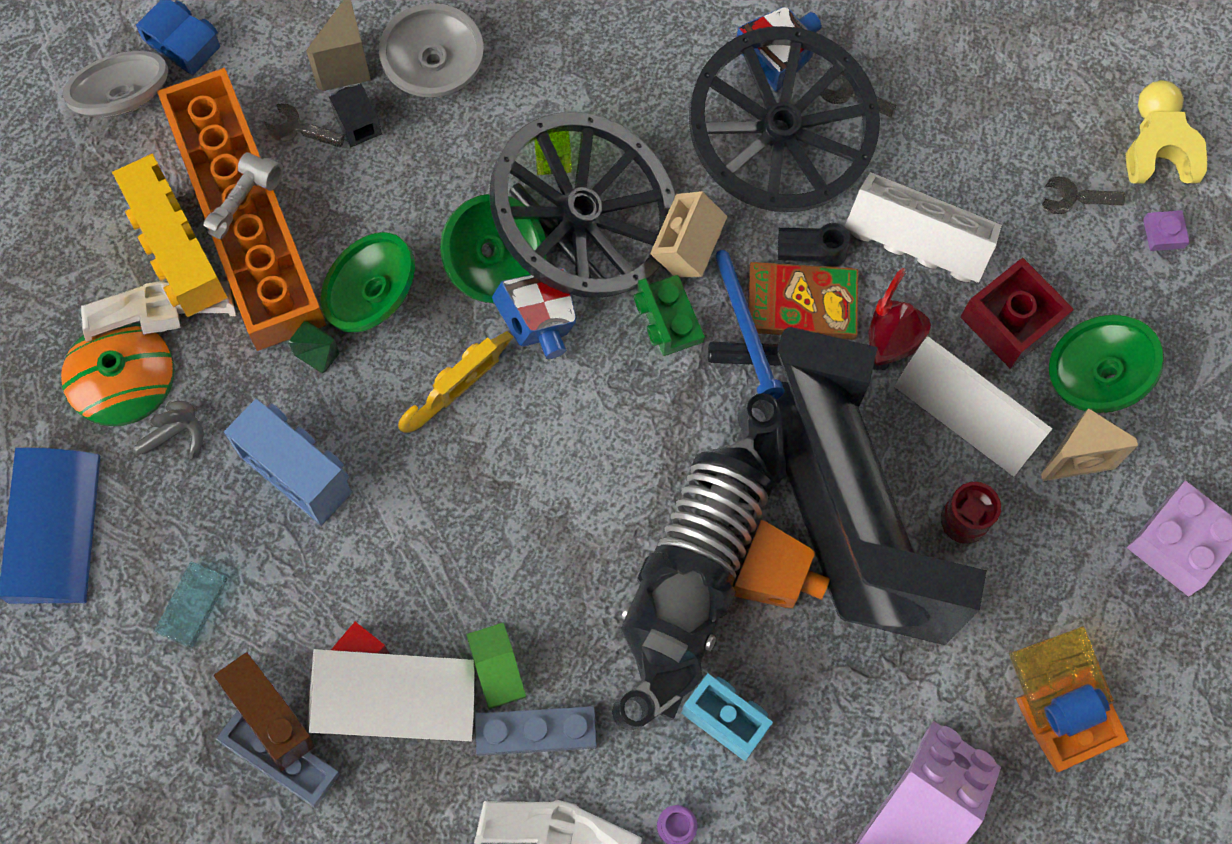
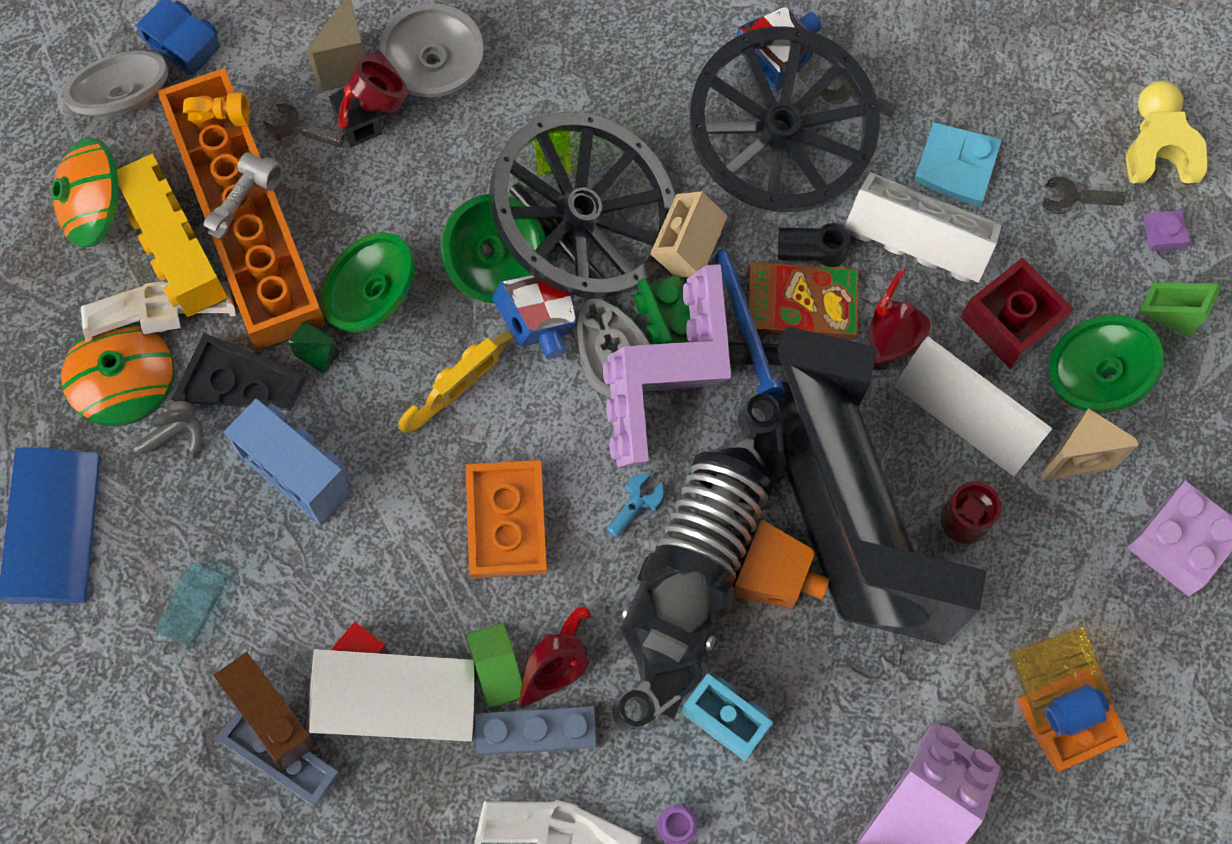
none -> dish [51,138,118,247]
none -> black wing [172,333,307,411]
none -> light orange piece [183,92,251,126]
none -> dark red piece [338,51,408,129]
none -> orange plate [465,460,547,579]
none -> dark red piece [519,607,590,708]
none -> light grey piece [577,298,650,397]
none -> lavender bracket [603,264,731,468]
none -> dark azure bar [607,473,663,537]
none -> medium azure plate [914,122,1002,207]
none -> bright green slope [1140,282,1221,338]

